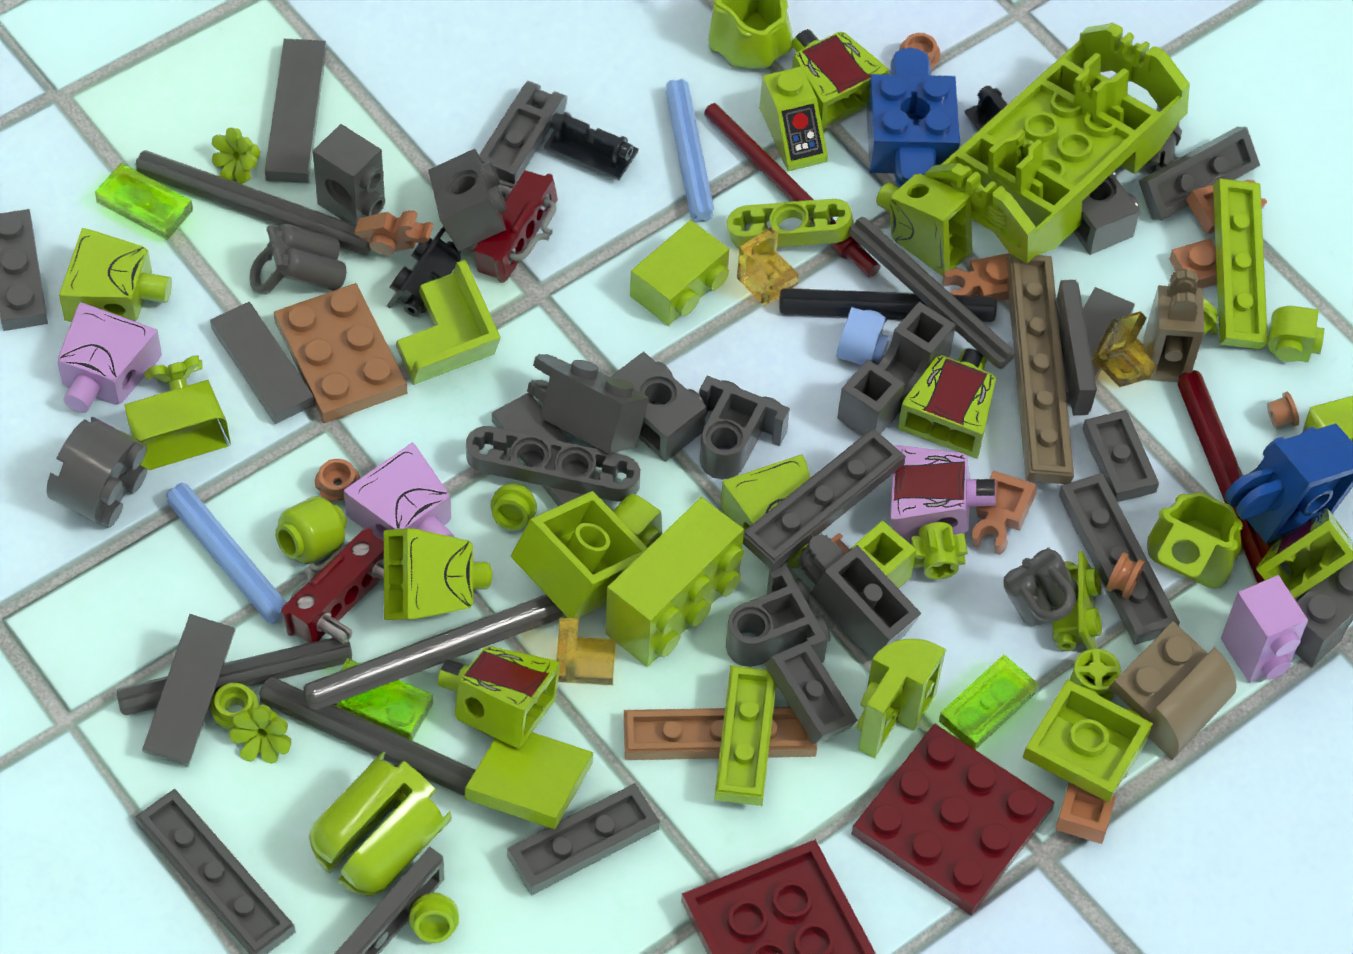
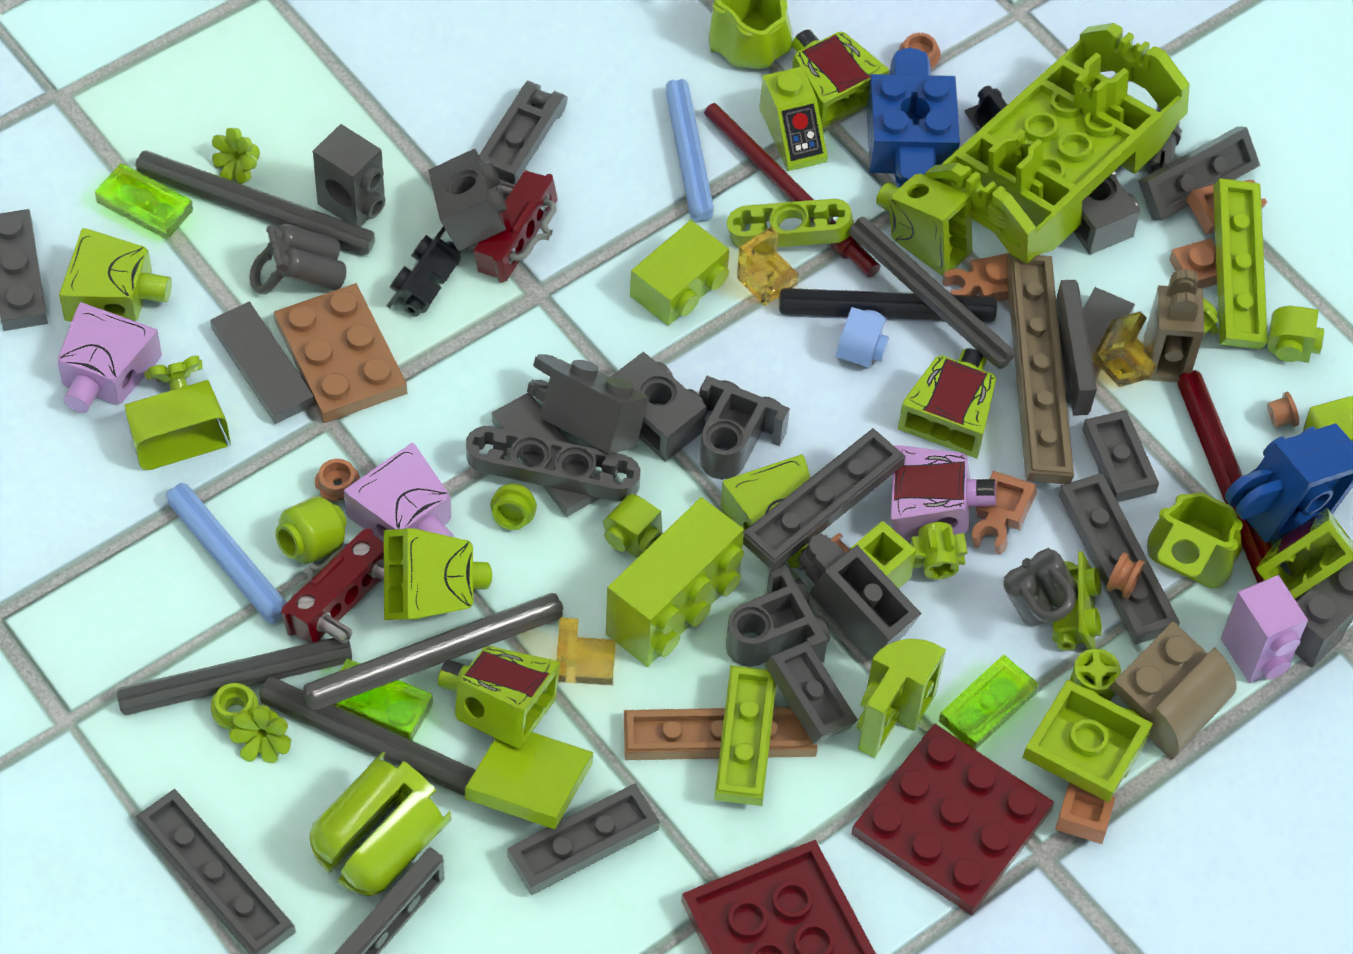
dark grey brick [46,417,147,527] -> none
dark grey tile [142,614,236,767] -> none
dark grey tile [265,38,327,183] -> none
nougat plate [354,211,434,255] -> none
lime panel [395,260,501,385] -> none
lime plate [409,892,459,943] -> none
lime brick [510,491,648,621] -> none
black hinge [544,112,639,181] -> none
dark grey arch [837,302,956,435] -> none

